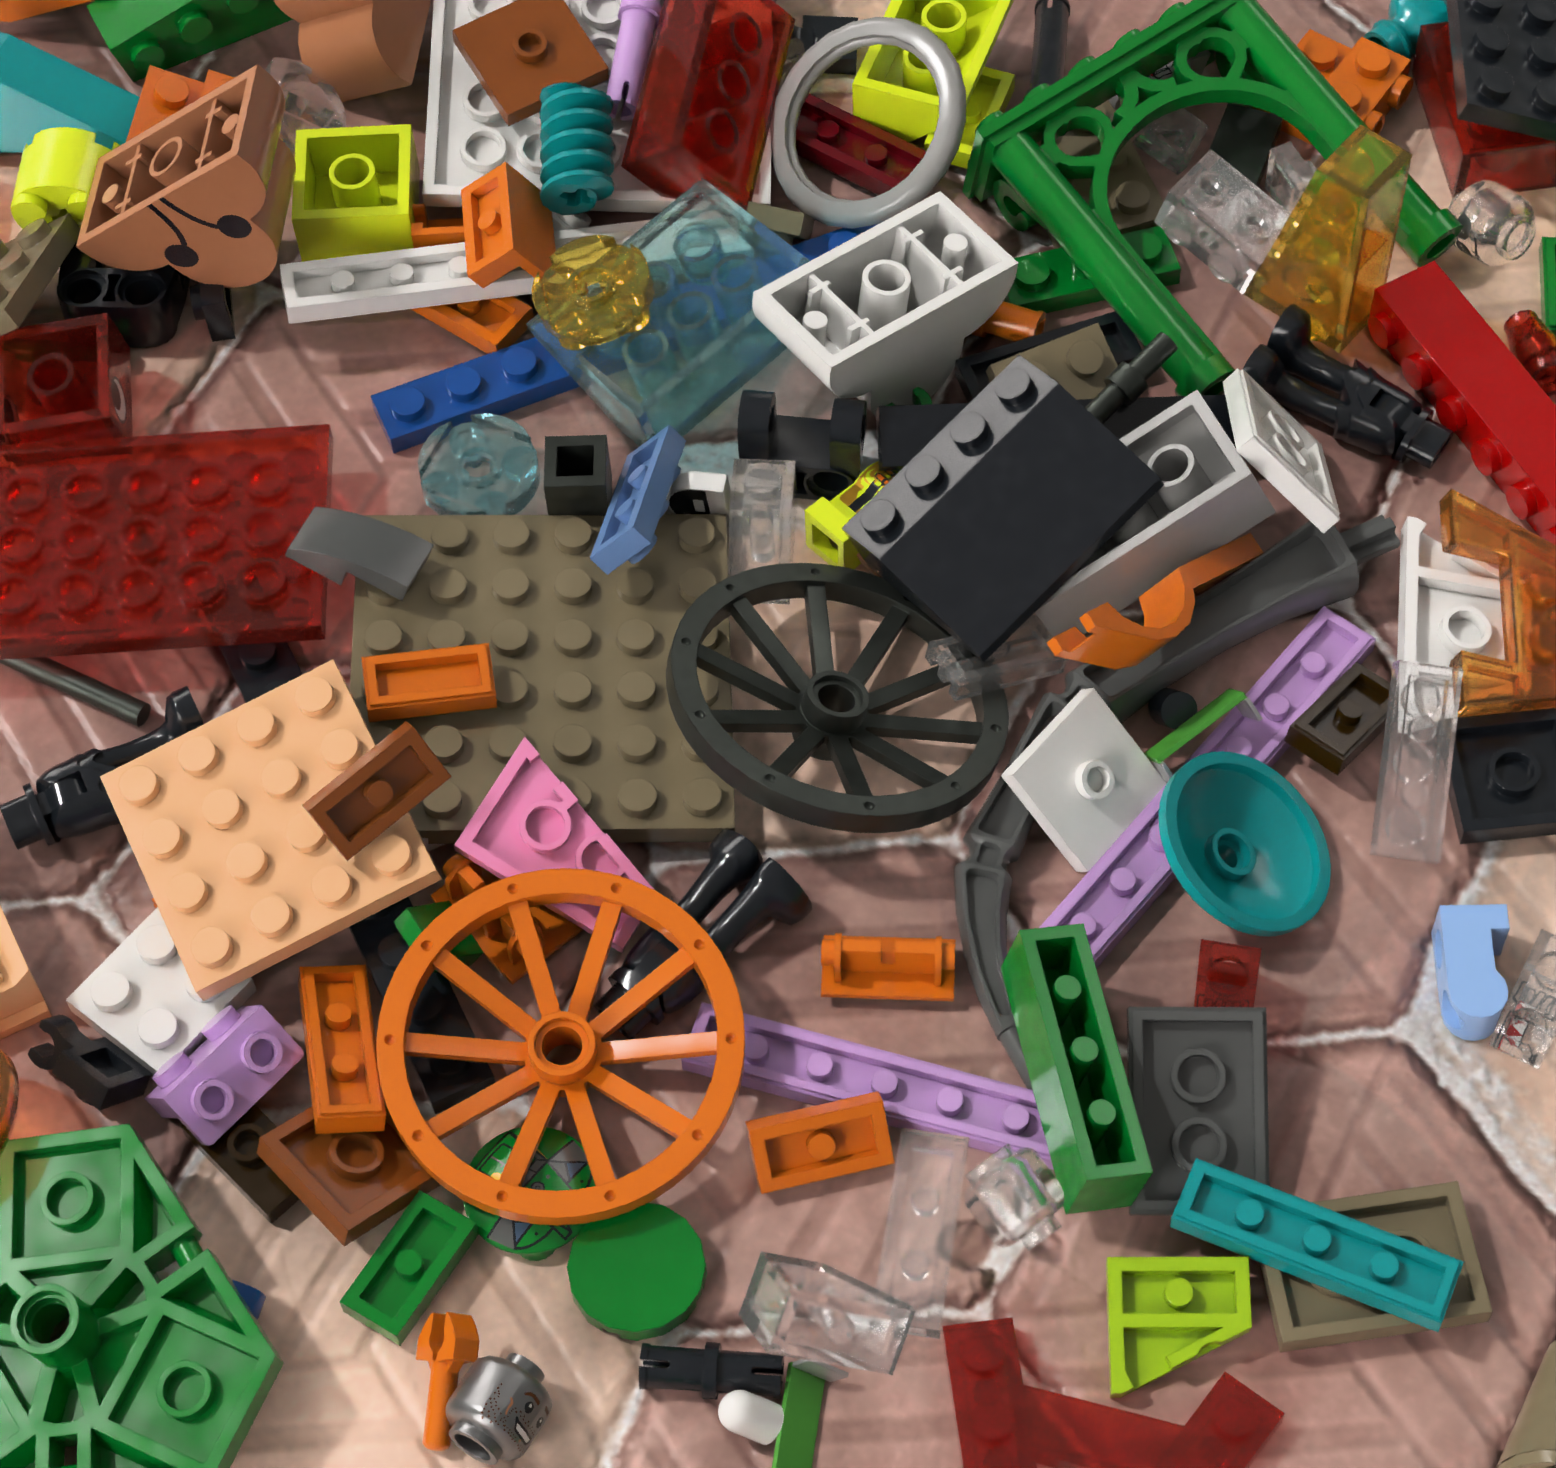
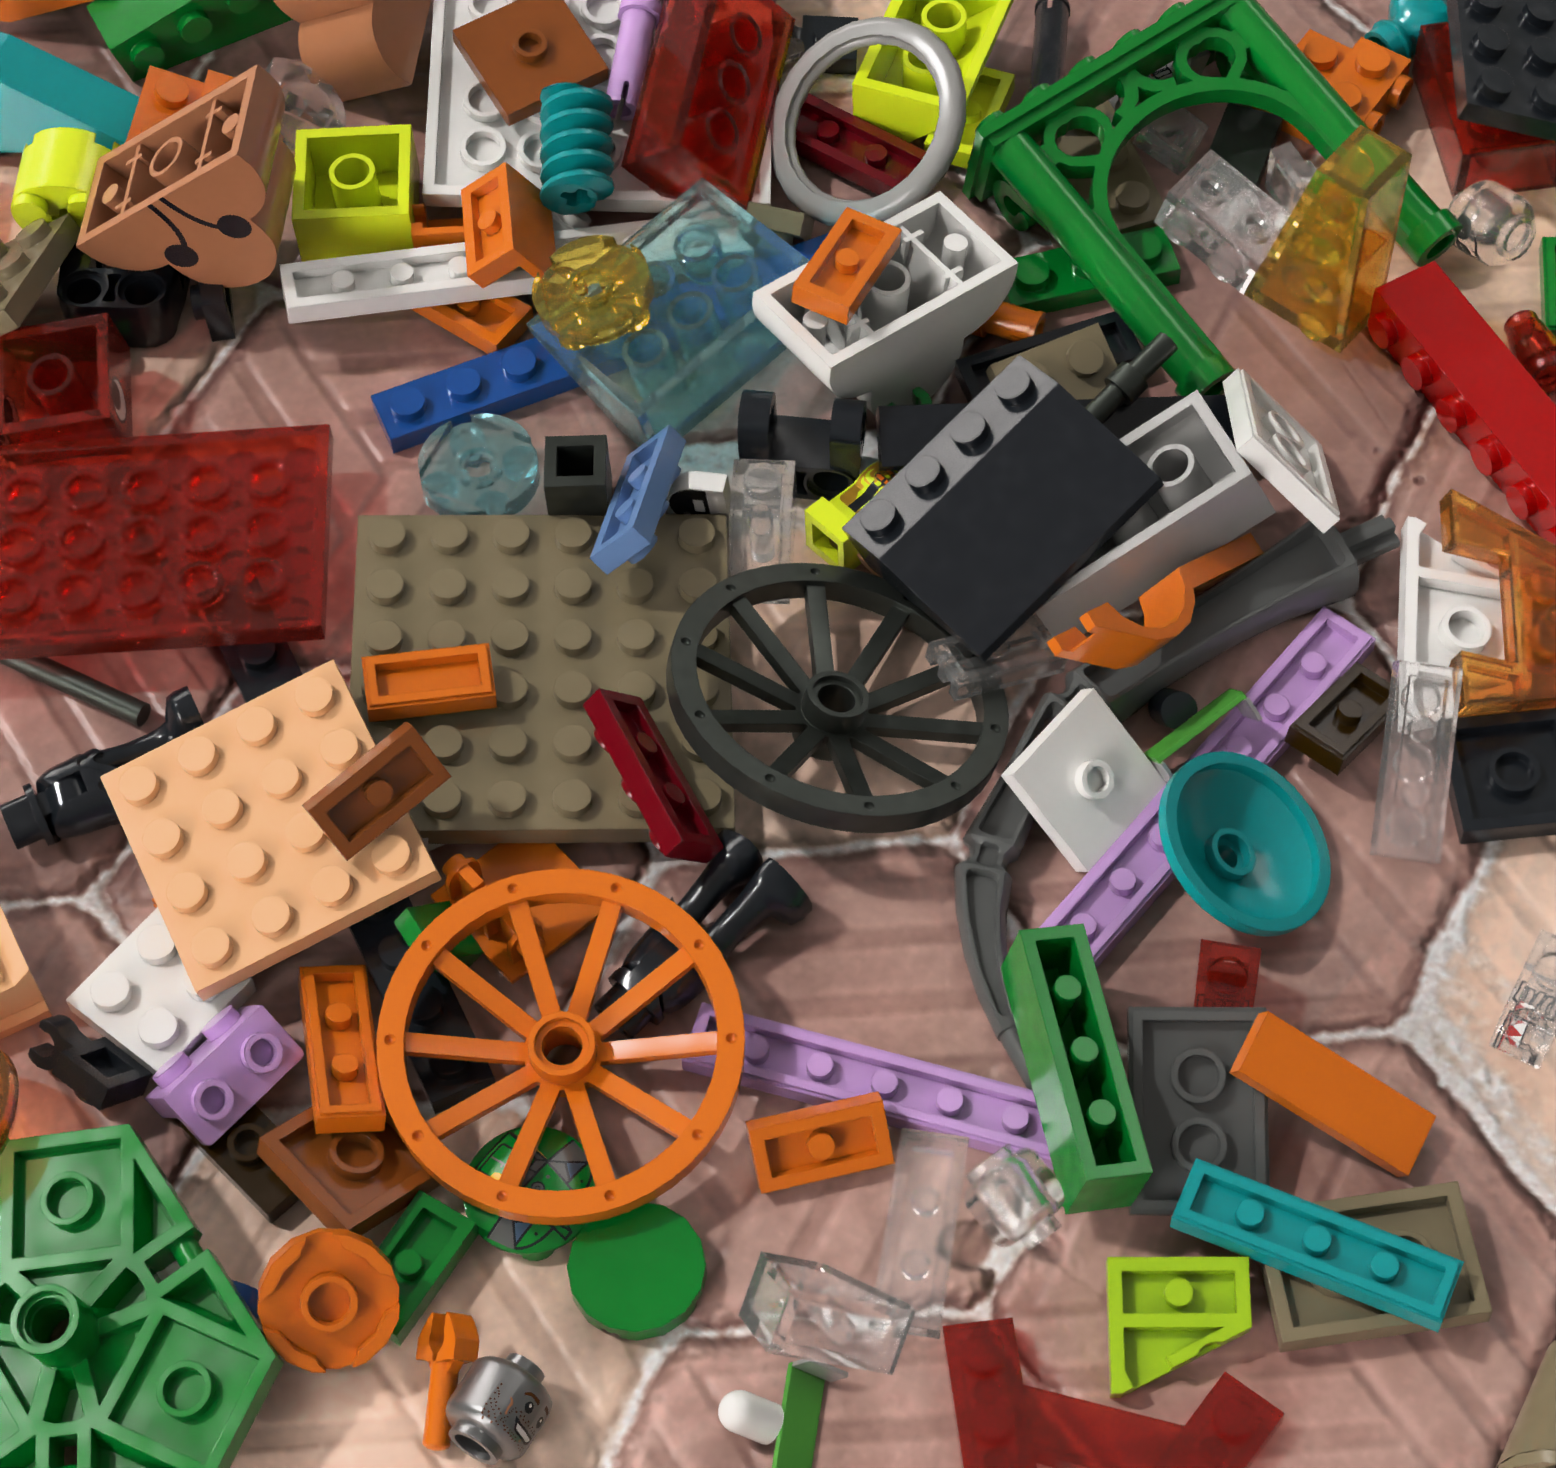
dark grey slope [285,507,434,601] -> none
bright pink wing [454,737,654,953] -> none
black pin [639,1342,784,1399] -> none
orange hinge [821,933,956,1002] -> none
black piece [1243,304,1454,469] -> none
light blue leg [1431,904,1510,1041] -> none
none -> orange tile [257,1228,400,1373]
none -> dark red plate [583,688,724,864]
none -> orange plate [791,207,902,325]
none -> orange tile [1229,1011,1436,1177]

